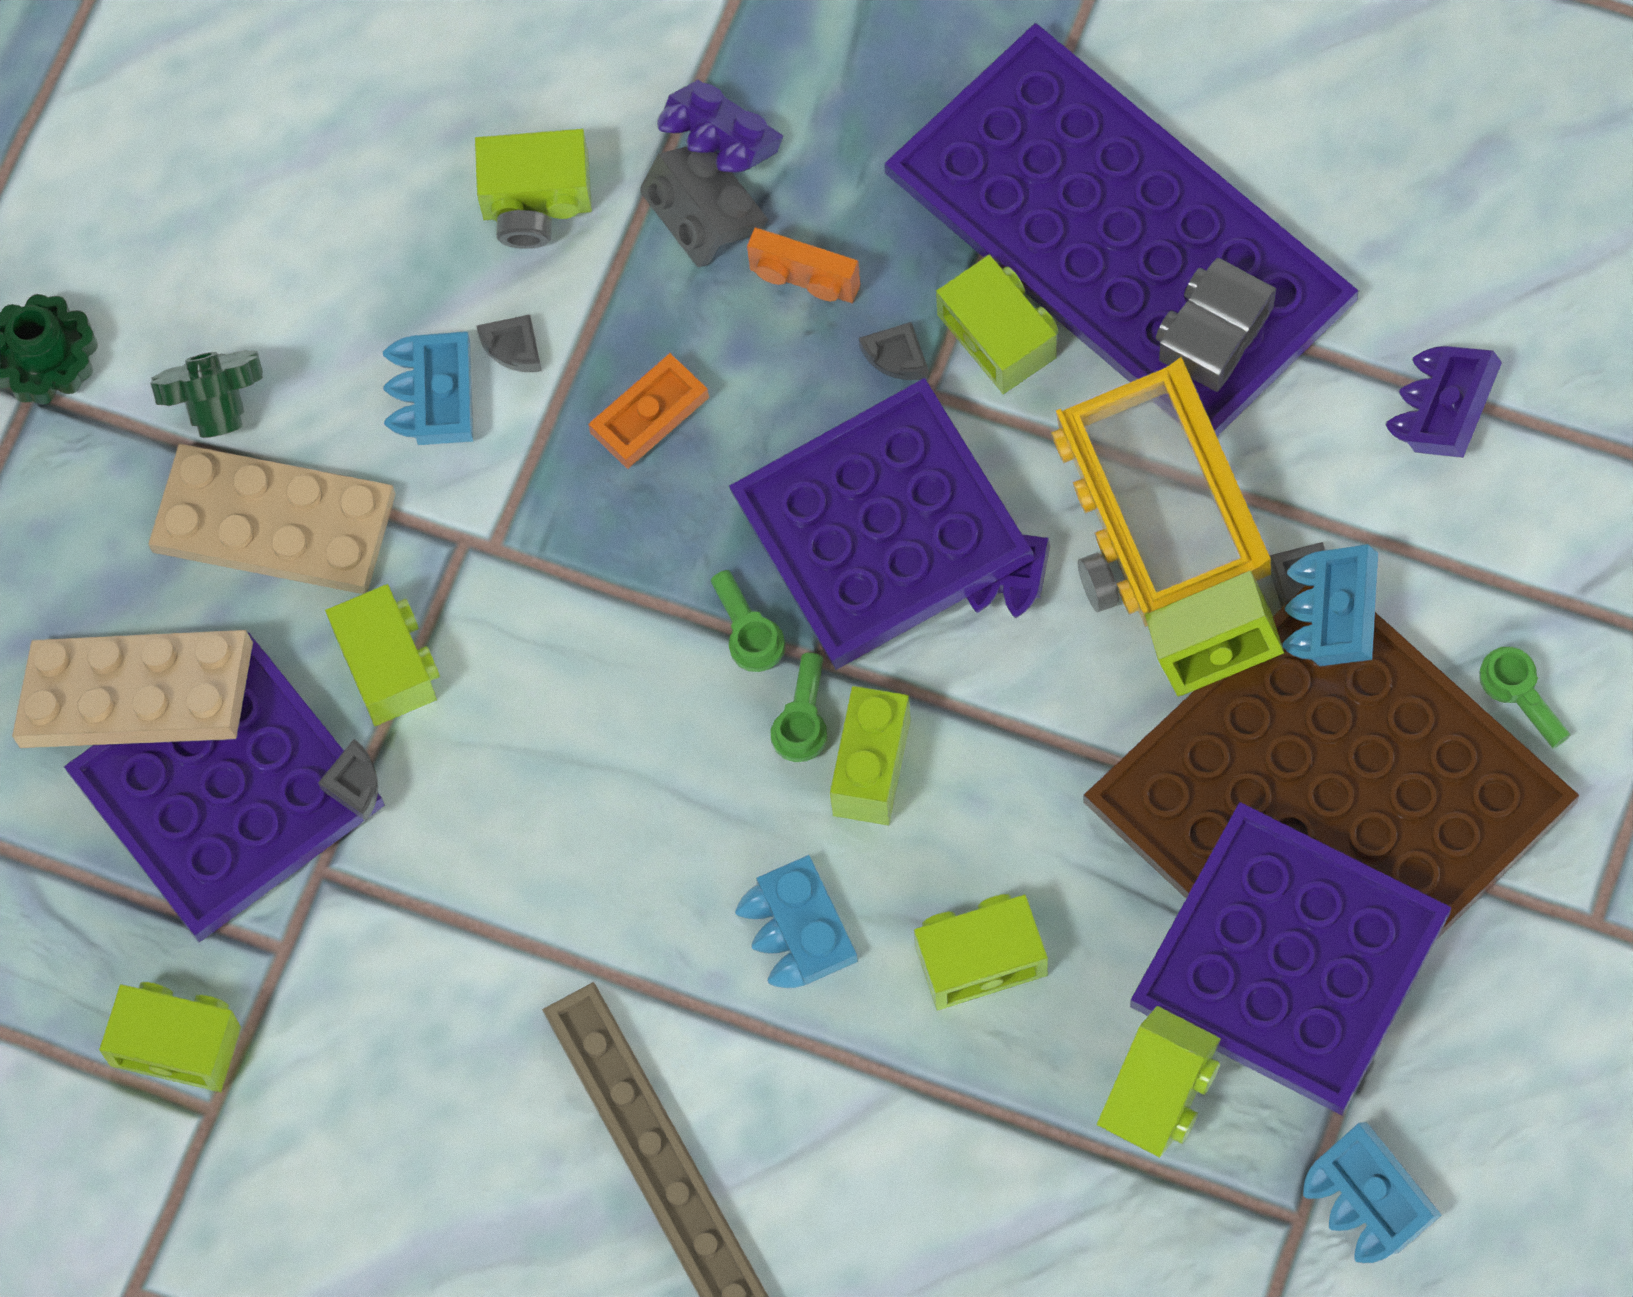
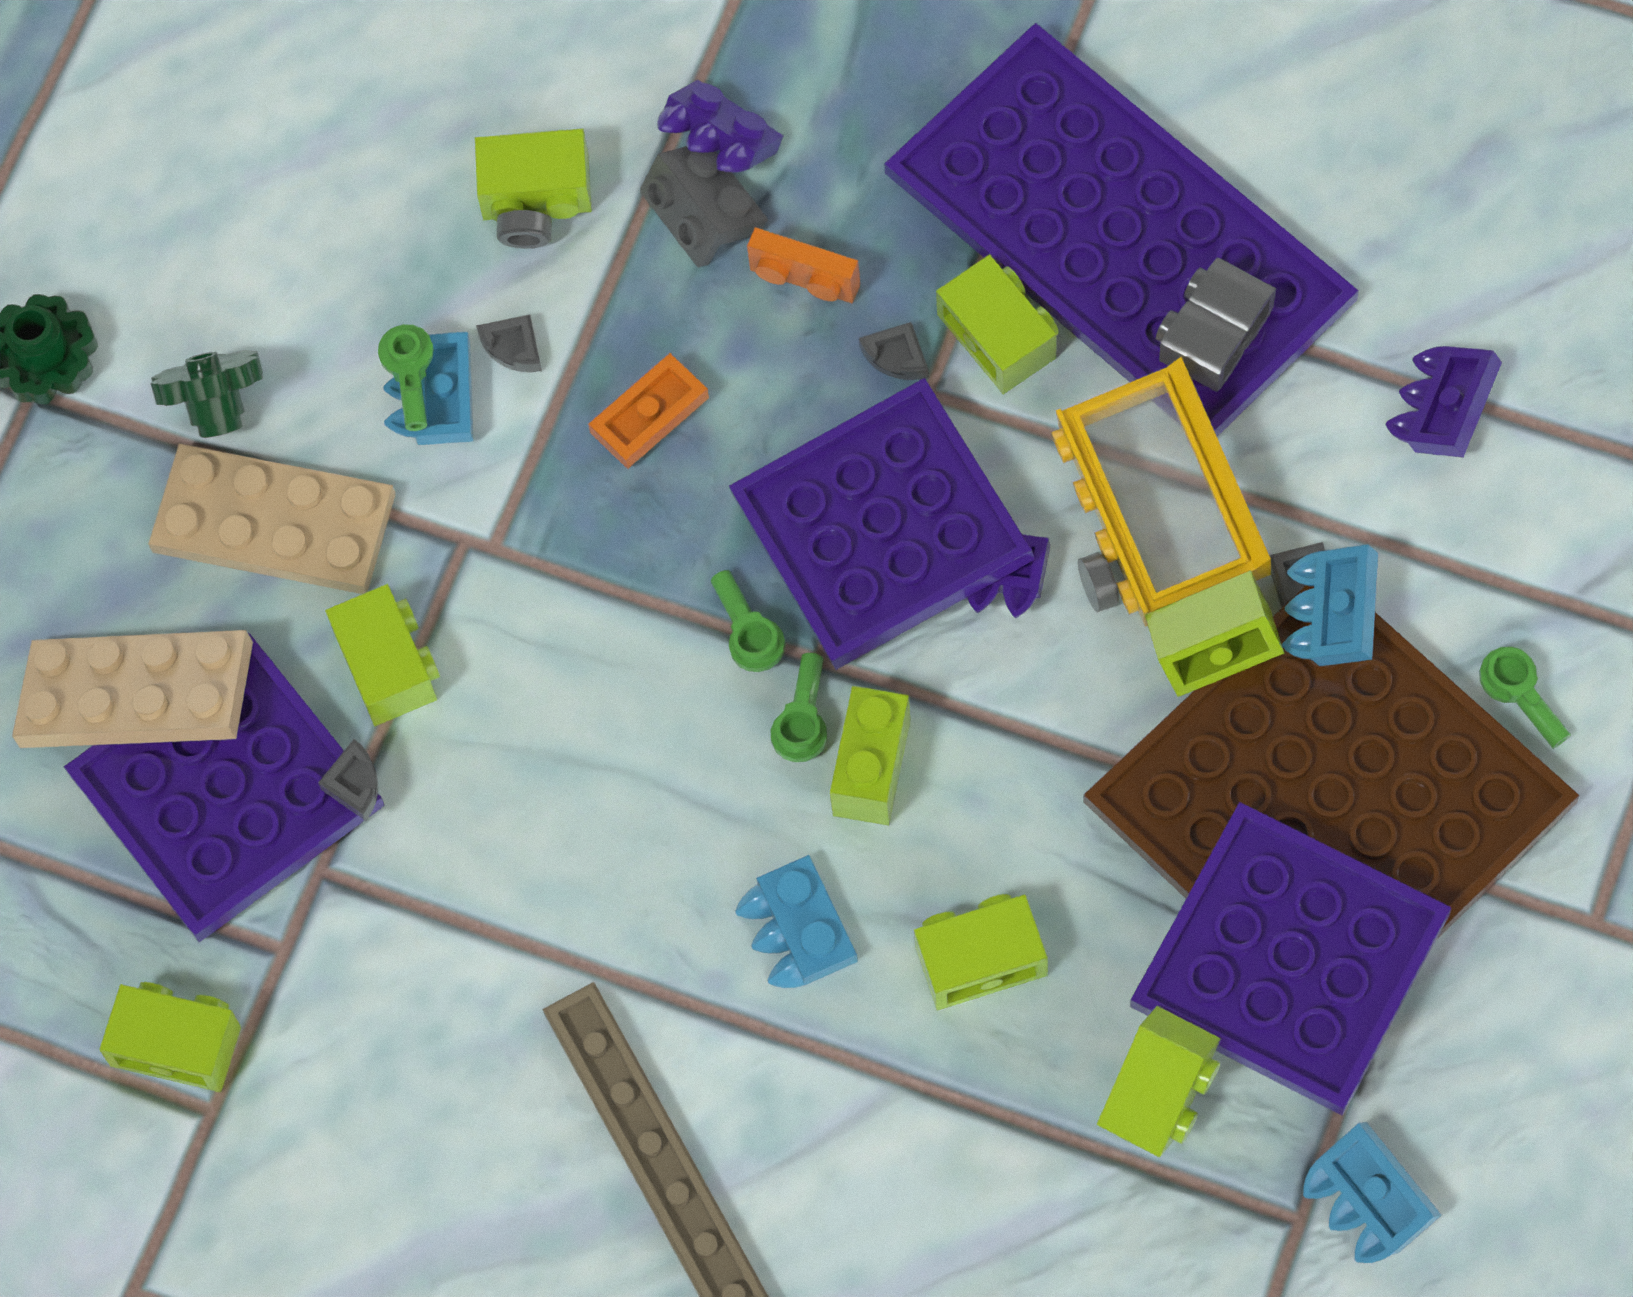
none -> bright green plate [378,324,434,431]

